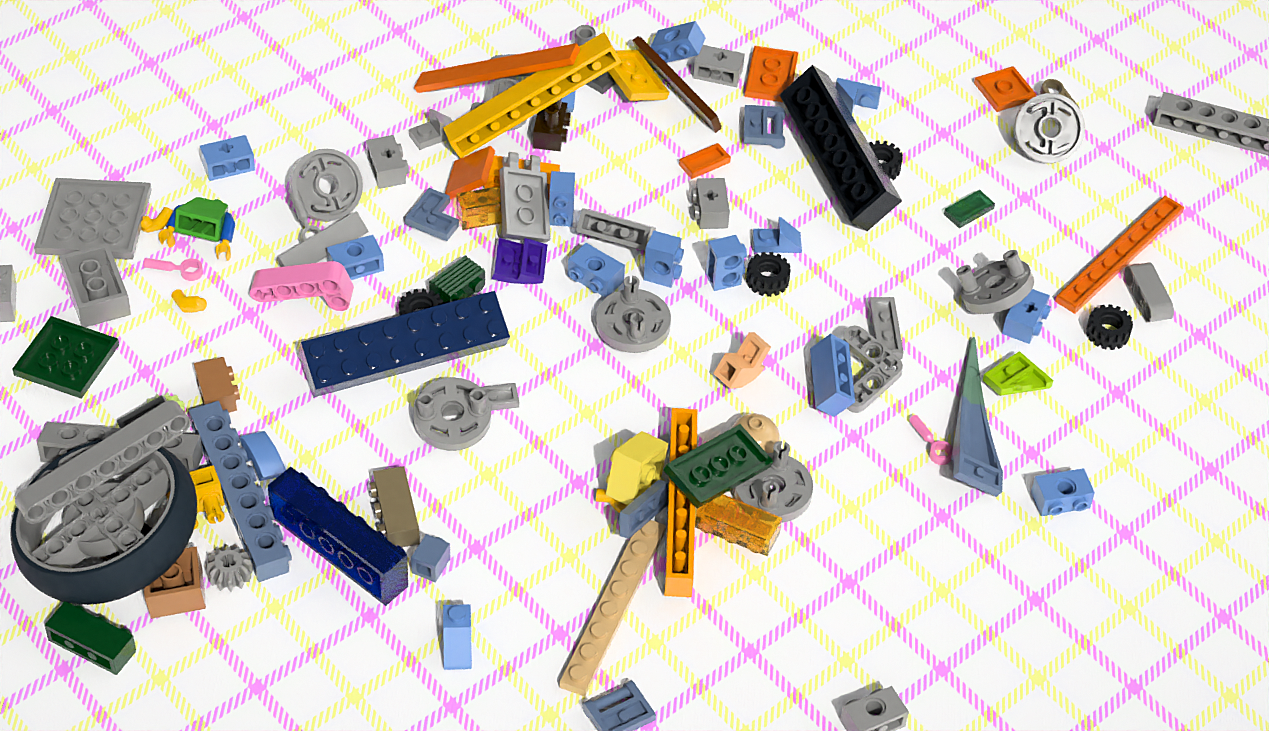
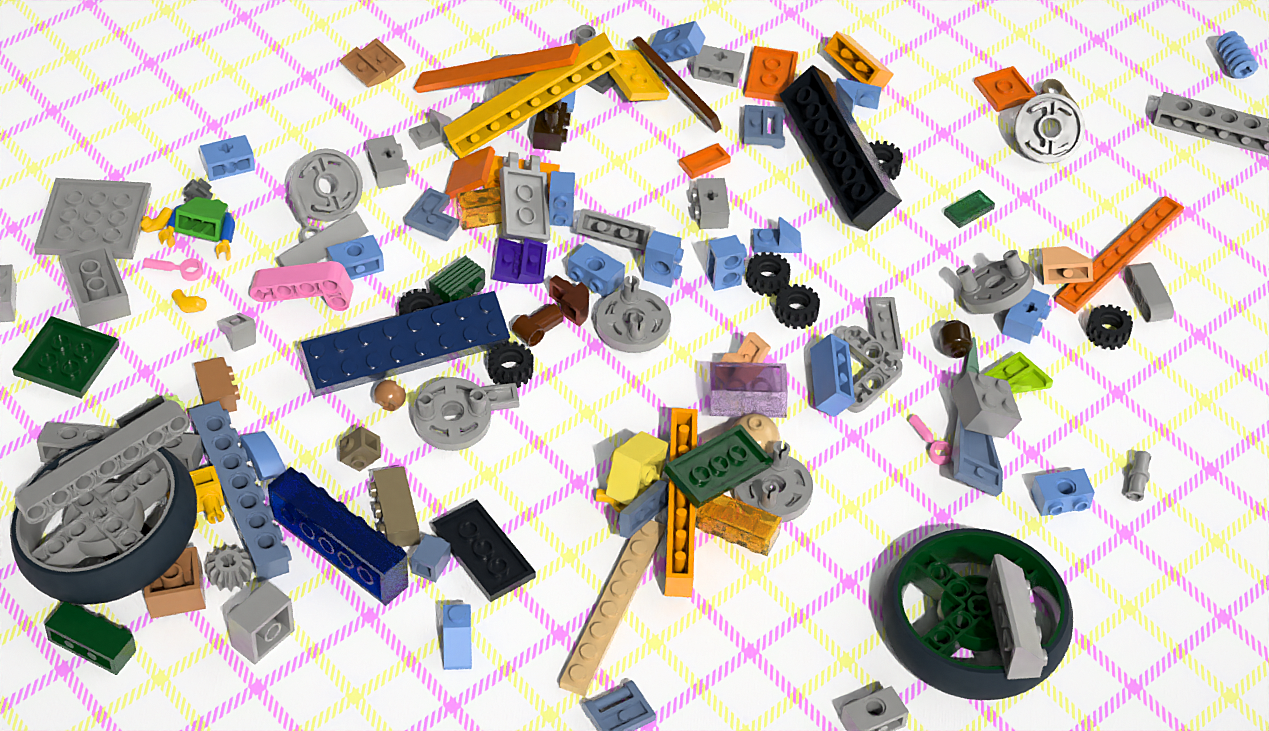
none -> dark grey gear [182,178,213,203]
none -> light grey slope [217,312,256,352]
none -> light grey brick [227,581,295,665]
none -> medium nougat slope [339,38,406,87]
none -> dark tan brick [340,426,381,472]
none -> medium nougat piece [373,380,406,411]
none -> black plate [432,499,536,602]
none -> black tyre [488,341,534,388]
none -> reddish brown piece [512,303,564,347]
none -> copper brick [549,275,590,327]
none -> clear purple slope [708,361,788,418]
none -> black tyre [775,284,820,329]
none -> light orange brick [824,31,894,92]
none -> wheel [882,528,1073,700]
none -> dark brown head [938,320,973,358]
none -> light grey brick [951,371,1022,439]
none -> light grey slope [986,554,1047,679]
none -> light nougat slope [1042,246,1093,285]
none -> light grey pin [1127,450,1152,502]
none -> medium blue piece [1216,31,1259,79]

